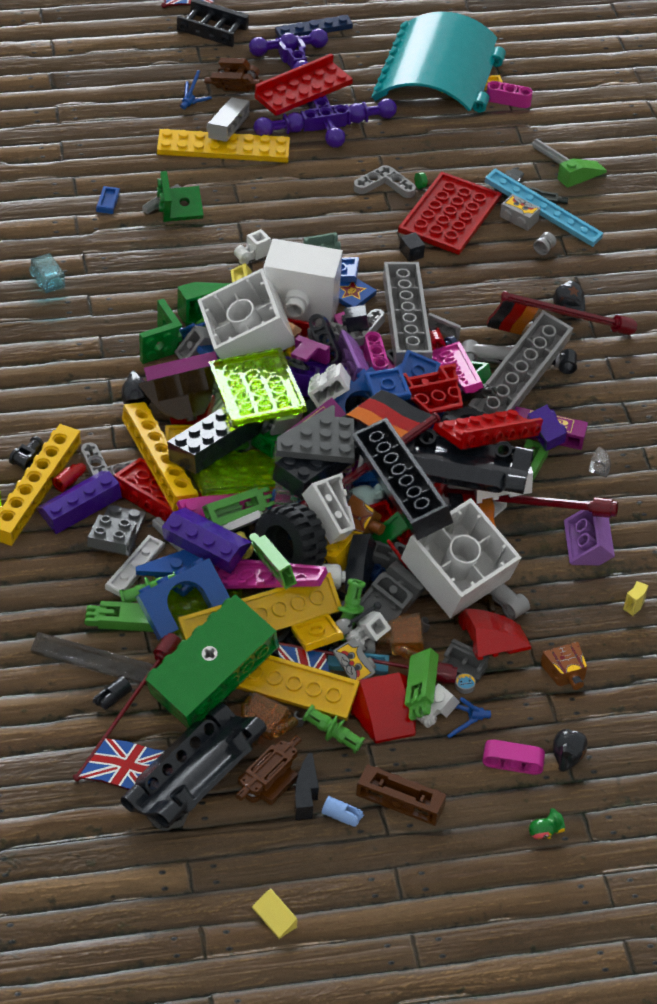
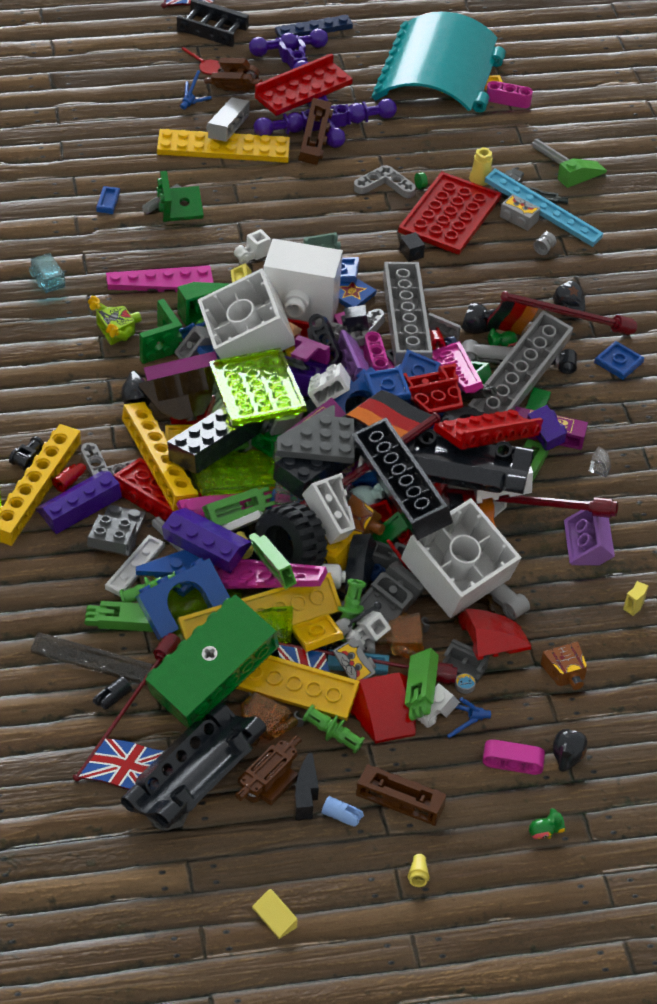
none -> lime torso [88,296,142,345]
none -> dark pink wing [106,265,214,292]
none -> red piece [182,47,220,75]
none -> clear neon green slope [256,606,293,643]
none -> reddish brown brick [298,98,333,165]
none -> light yellow cone [408,854,430,887]
none -> black piece [462,302,497,334]
none -> light yellow plant [469,147,492,186]
none -> green animal [488,328,518,347]
none -> green tile [526,387,551,410]
none -> blue tile [594,341,644,380]

